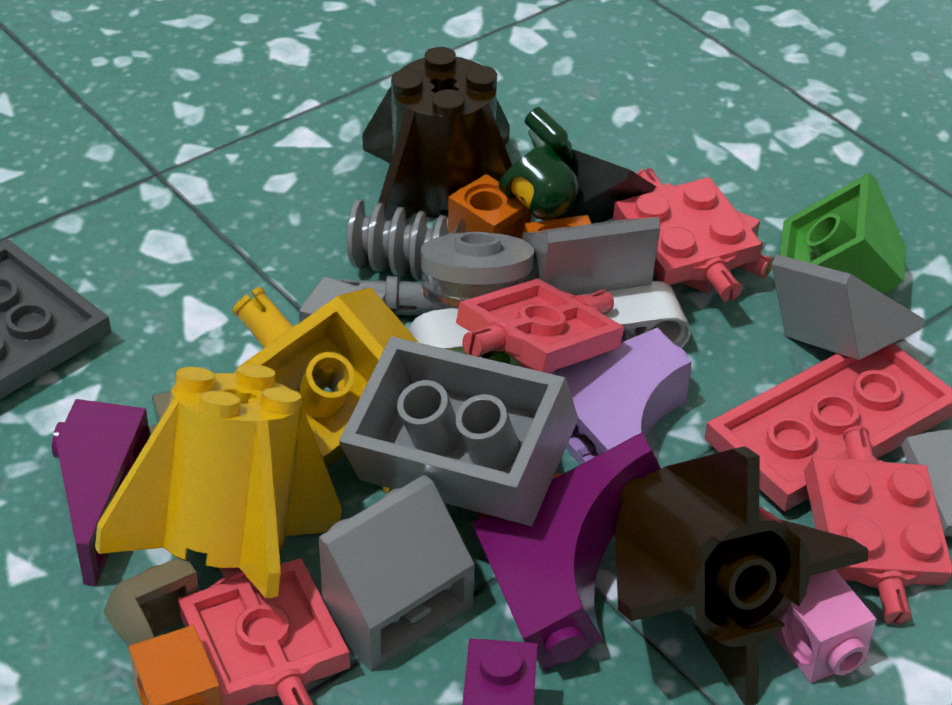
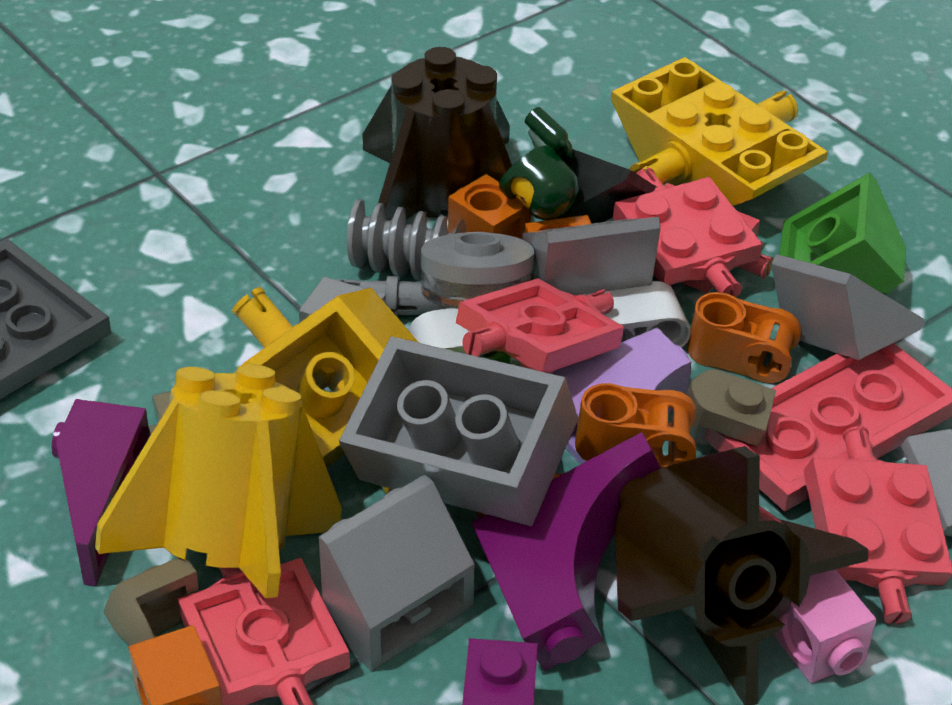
none -> orange piece [575,383,696,468]
none -> yellow slope [611,57,828,206]
none -> dark tan plate [686,369,776,447]
none -> orange piece [687,292,802,383]

